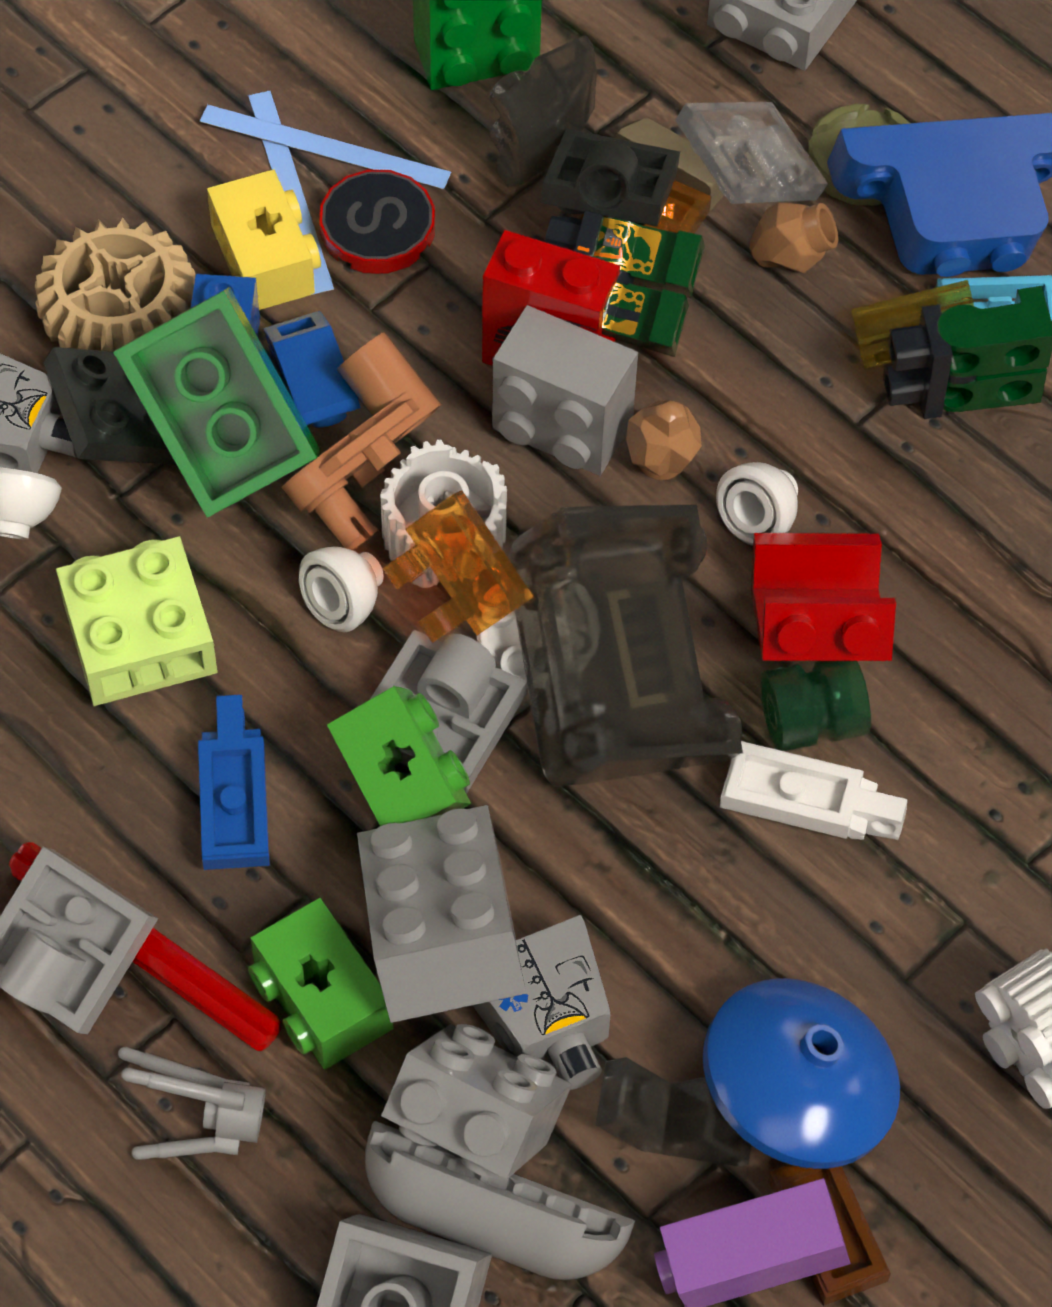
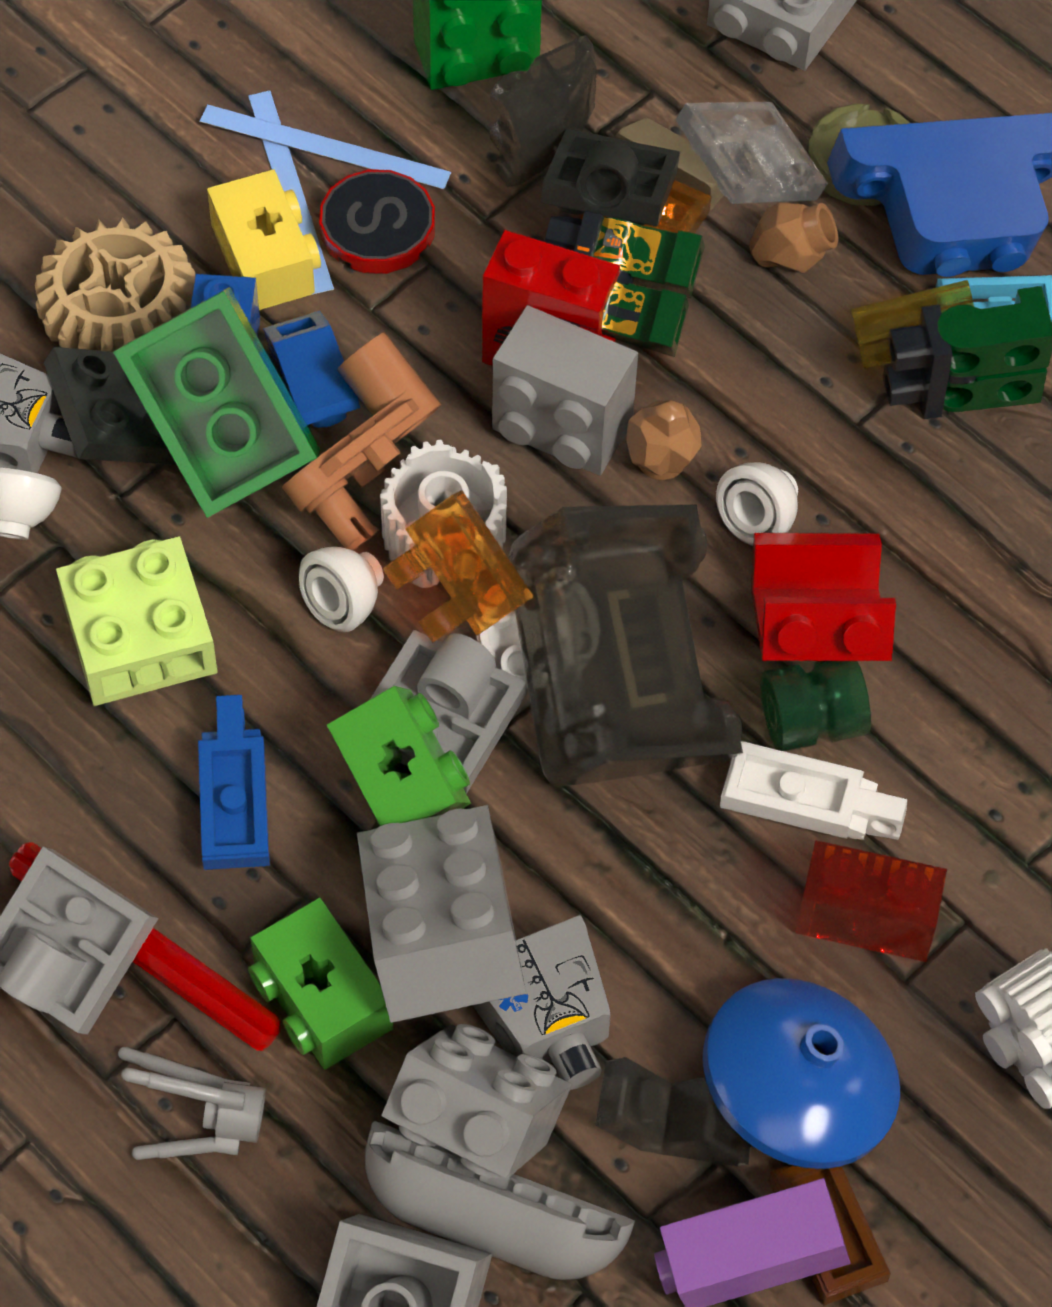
none -> clear red brick [795,840,947,962]

